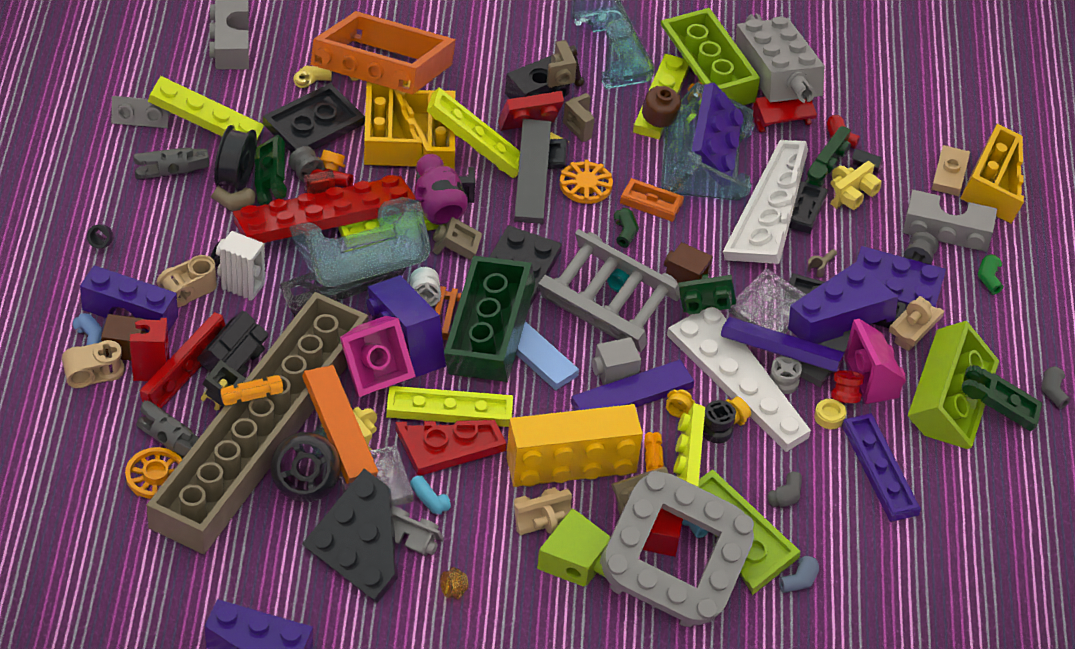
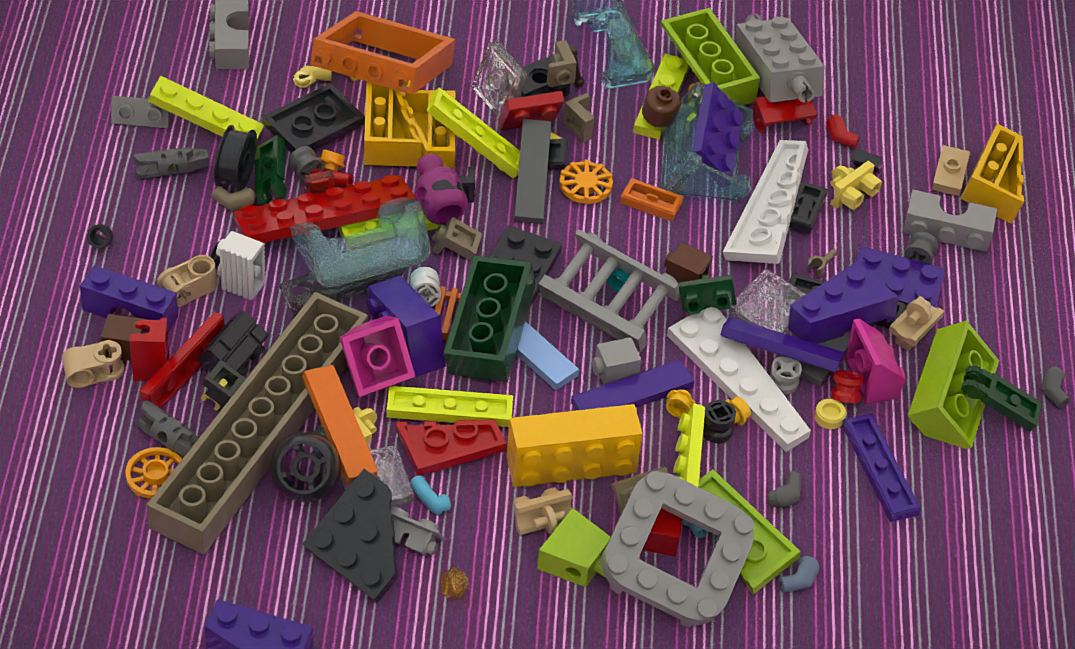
medium blue arm [73,313,103,345] -> none
light orange axle [220,375,283,406] -> none
dark green arm [613,208,639,248] -> none
light orange axle [644,432,664,472] -> none
dark green hinge [805,126,851,188] -> none
green arm [977,254,1004,295] -> none
none -> clear plate [471,41,528,118]

